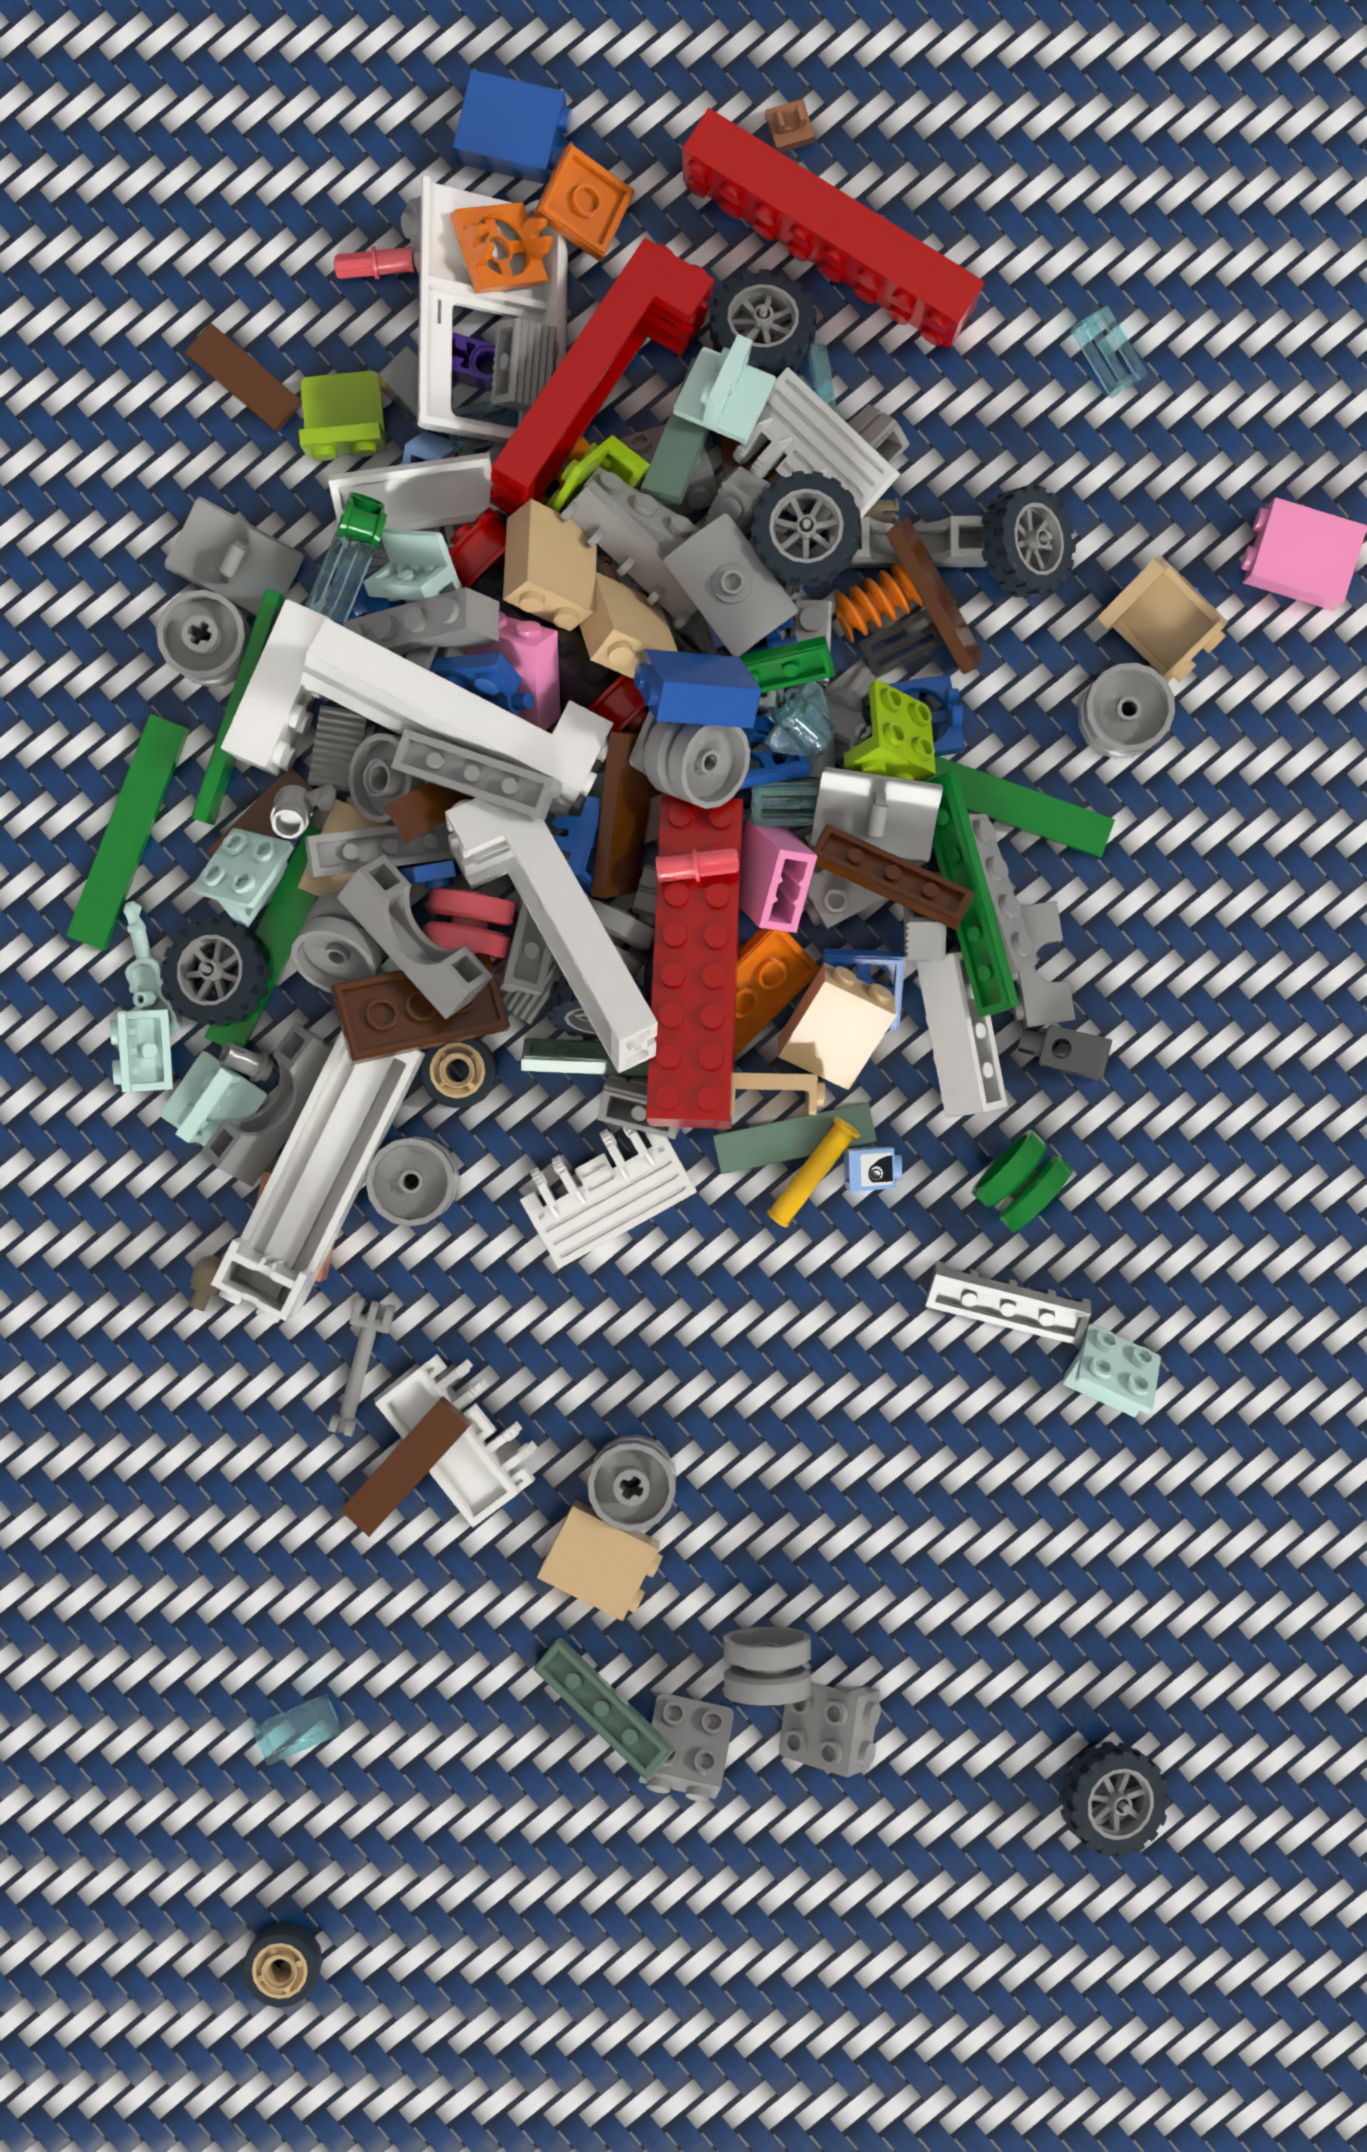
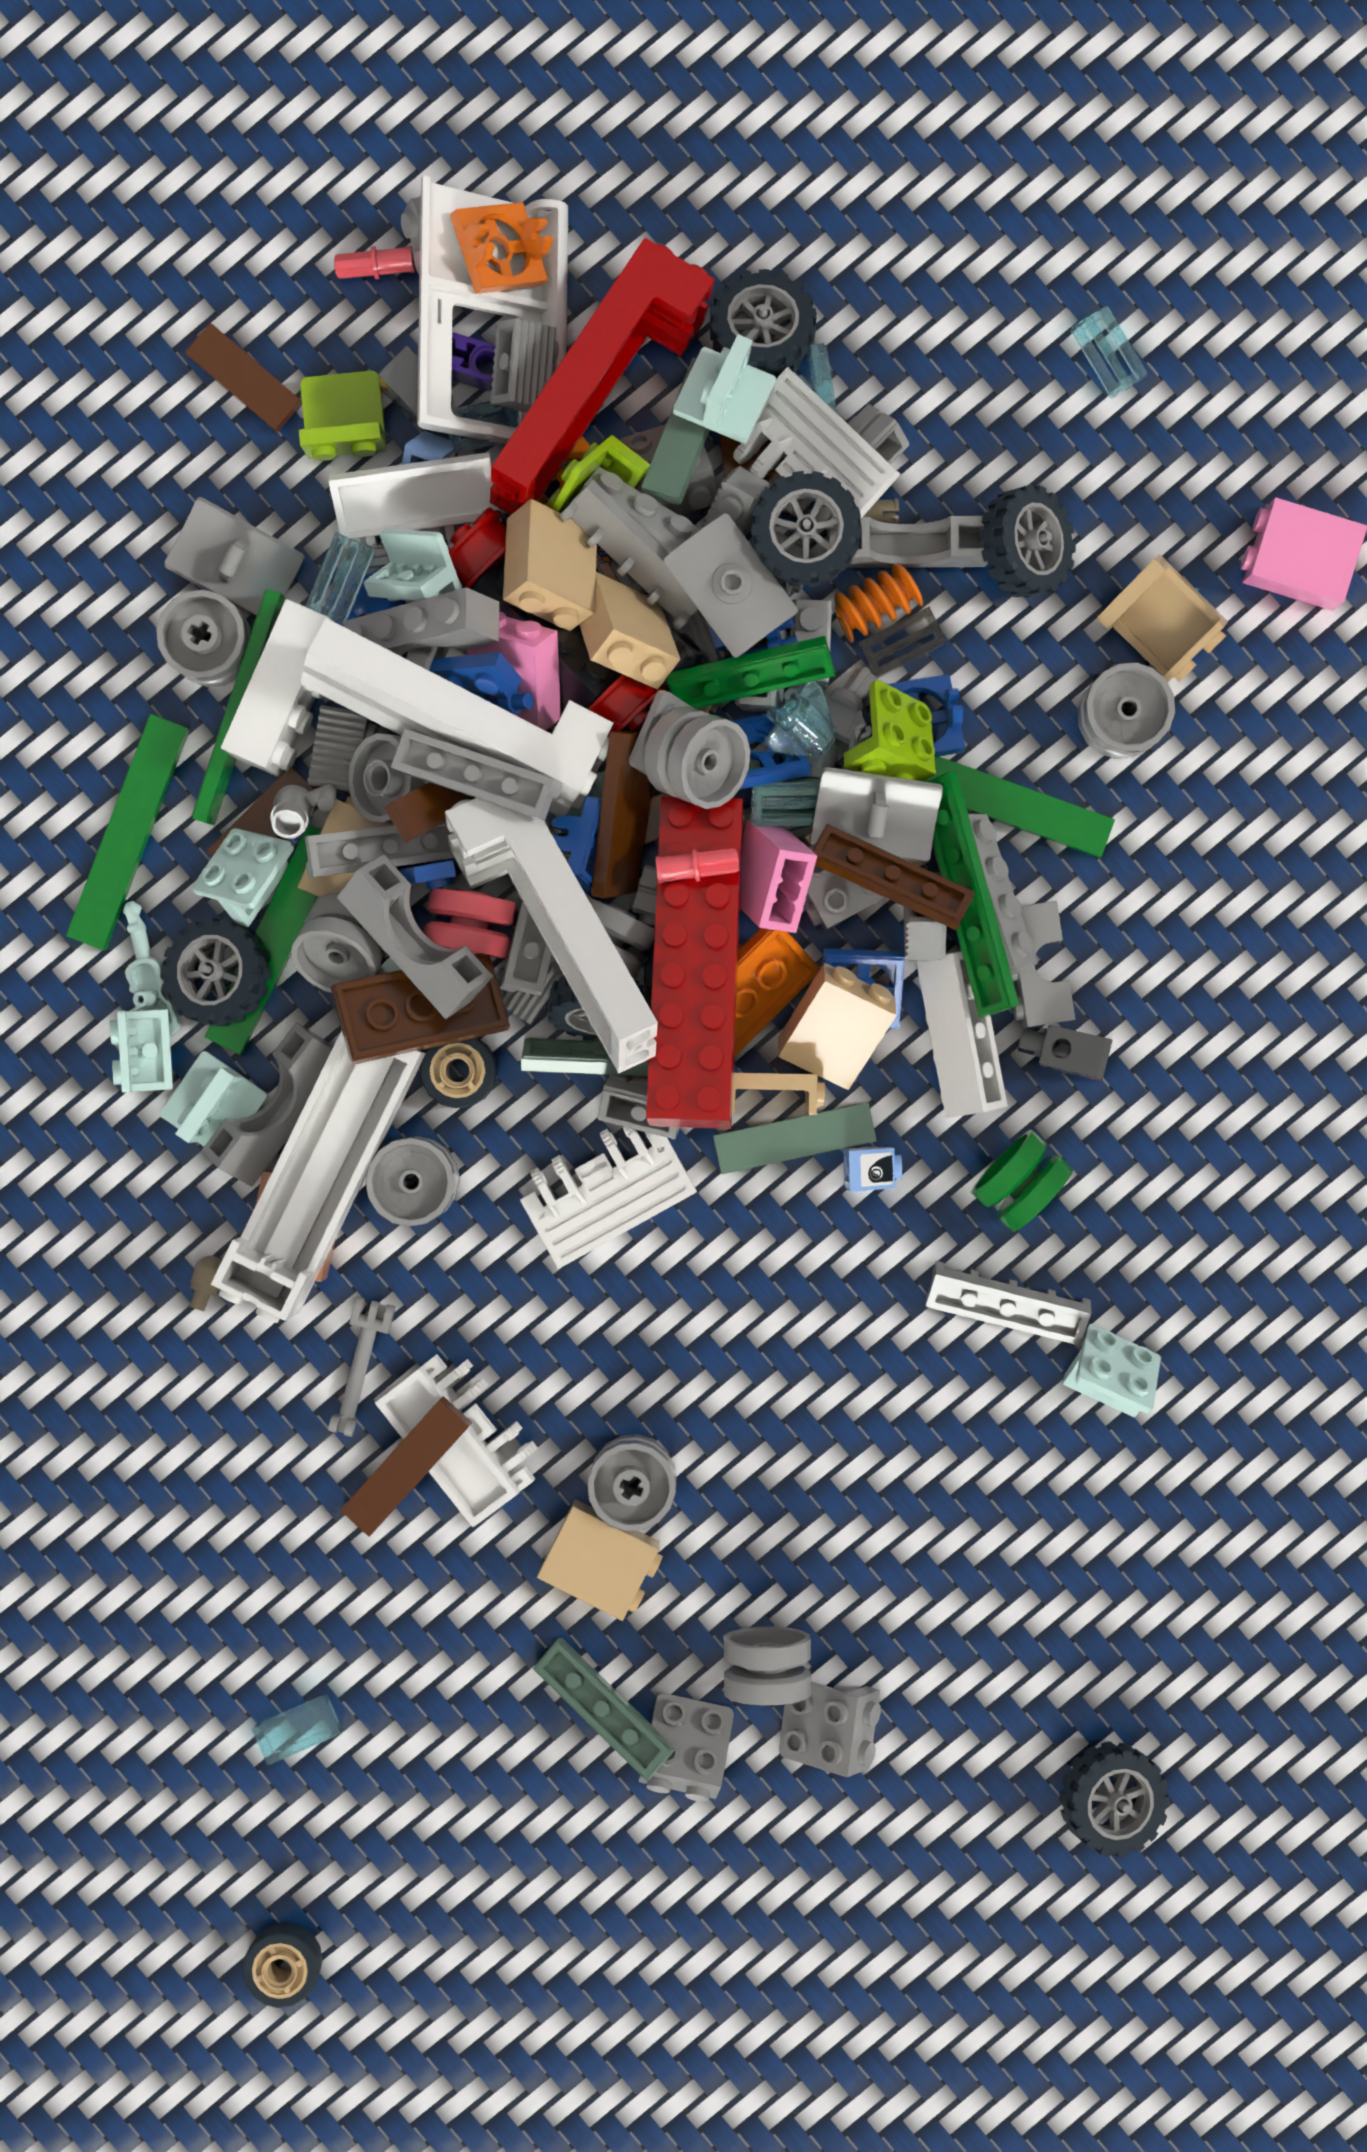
light grey pin [219,1041,273,1082] -> none
green piece [336,492,387,549] -> none
blue brick [453,69,572,185] -> none
orange tile [533,143,635,261] -> none
blue brick [634,649,762,729] -> none
red brick [682,107,985,349] -> none
nougat tile [765,99,815,153] -> none
yellow pin [767,1116,861,1227] -> none
reddish brown tile [886,516,984,674] -> none

